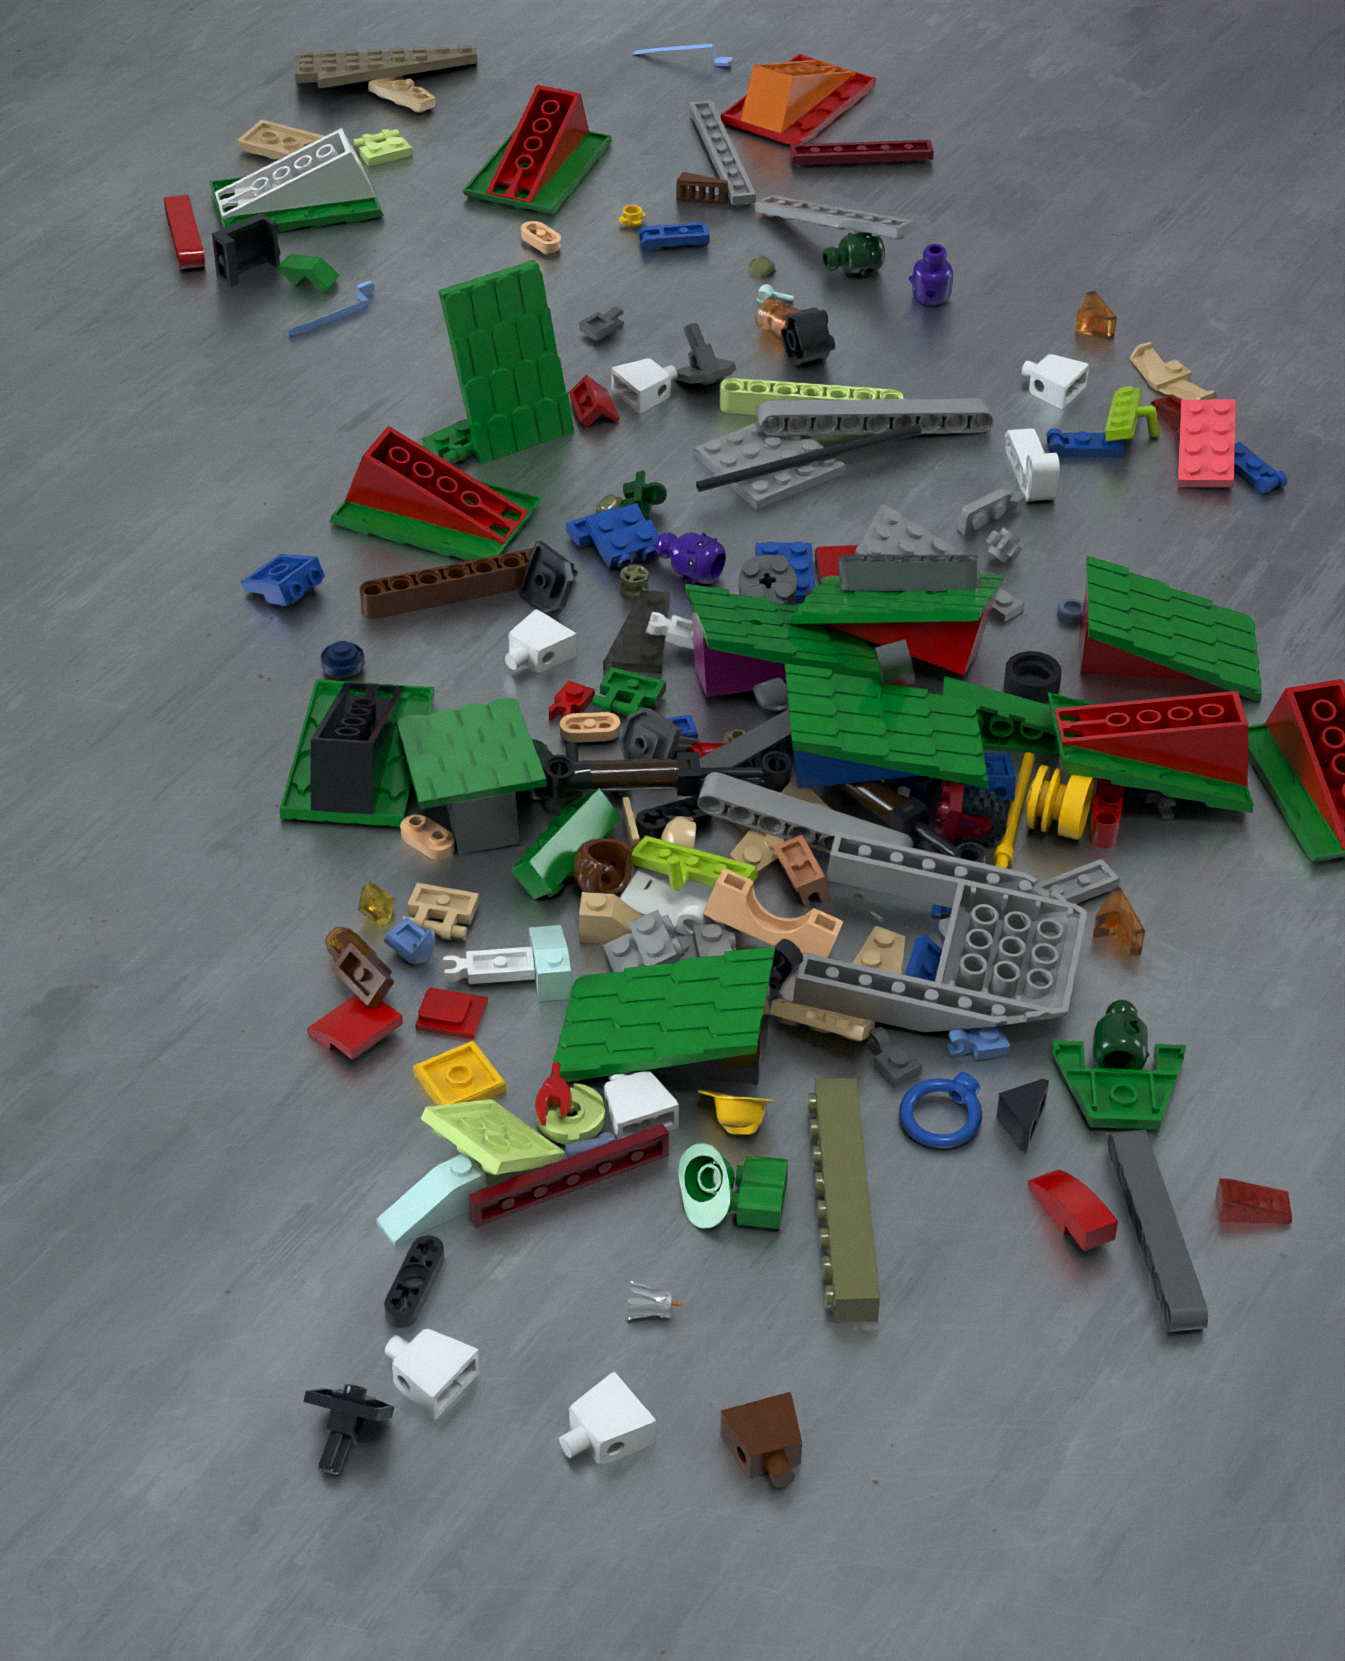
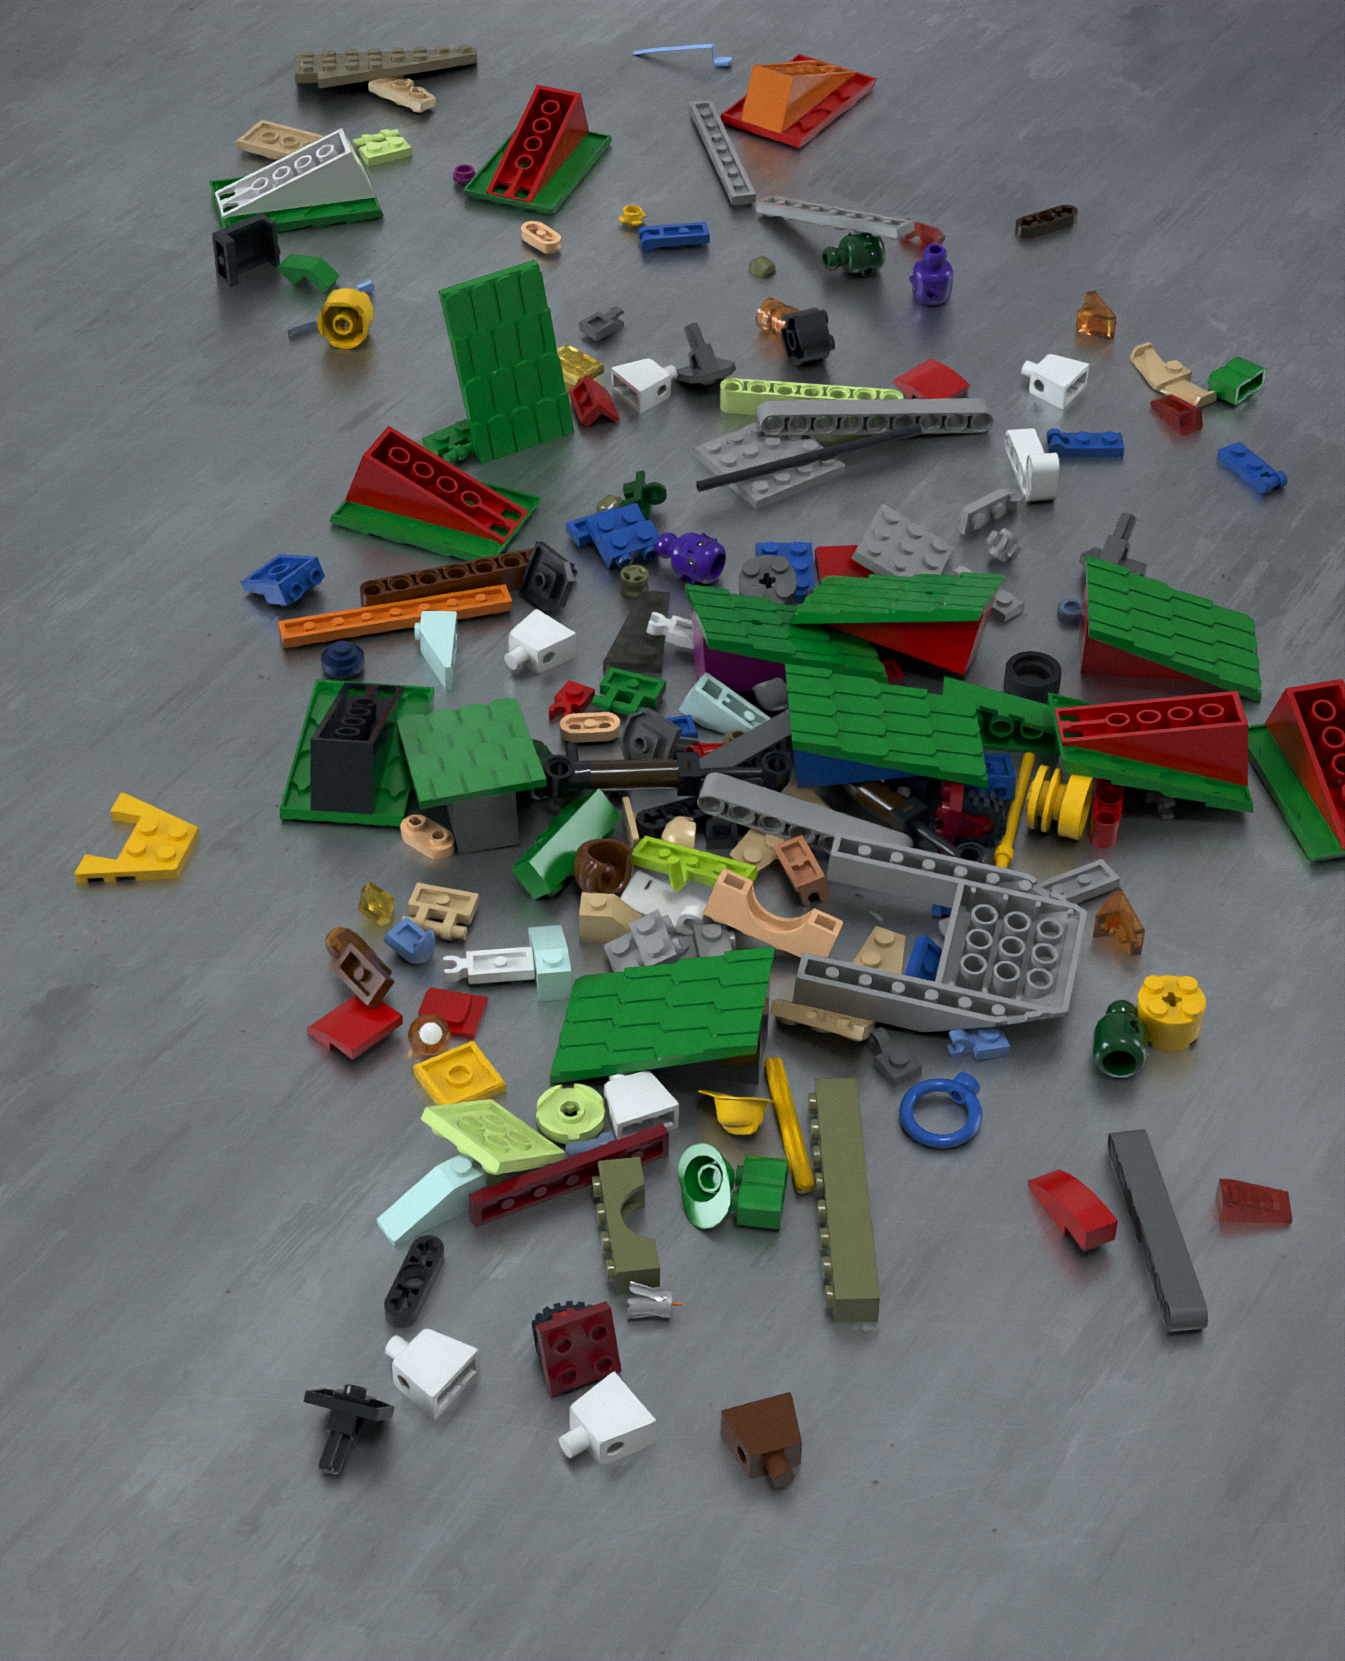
red beam [164,194,205,270] -> none
red hand [535,1062,572,1126] -> none
reddish brown slope [676,172,728,204] -> none
light aqua hand [757,284,794,304] -> none
black beam [769,939,803,999] -> none
dark red plate [790,140,934,166] -> none
dark grey beam [838,554,981,591] -> none
dark grey beam [875,639,917,688] -> none
black slope [996,1079,1049,1152] -> none
green wing [1051,1040,1186,1130] -> none
lime plate [1105,386,1160,441] -> none
coral plate [1178,399,1236,487] -> none
none -> yellow wing [74,792,200,883]
none -> orange plate [278,584,513,648]
none -> yellow brick [317,288,375,349]
none -> clear orange piece [408,1013,451,1056]
none -> light aqua slope [415,611,458,690]
none -> magenta plate [453,164,476,186]
none -> dark red plate [531,1301,622,1396]
none -> clear yellow plate [557,344,604,386]
none -> olive arch [592,1157,660,1296]
none -> light aqua slope [678,672,771,734]
none -> black plate [705,818,738,849]
none -> yellow axle [764,1056,815,1194]
none -> red slope [893,359,970,399]
none -> clear red plate [904,218,946,245]
none -> dark brown beam [1015,205,1078,239]
none -> dark grey piece [1079,513,1147,575]
none -> yellow brick [1136,975,1206,1052]
none -> green brick [1208,357,1267,405]

